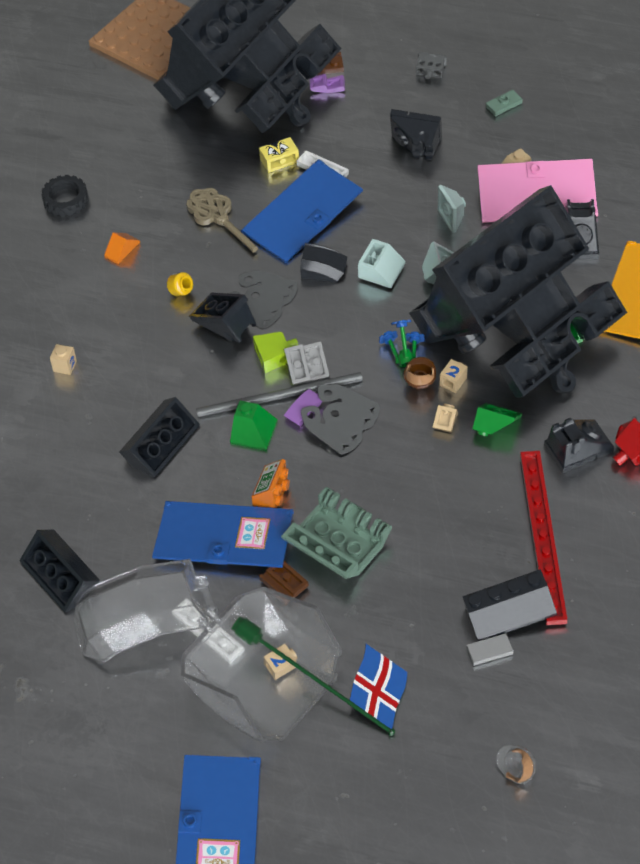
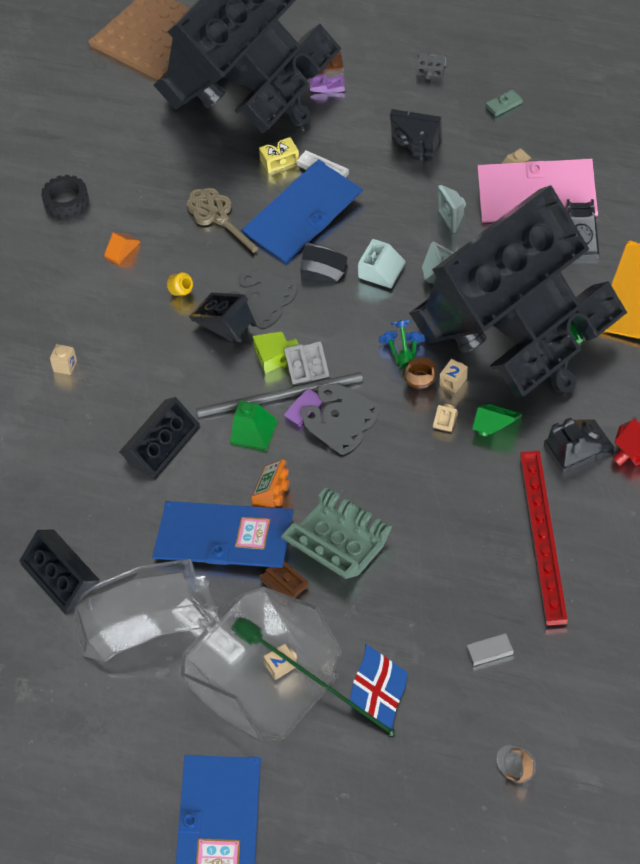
slope [462,569,557,641] -> none

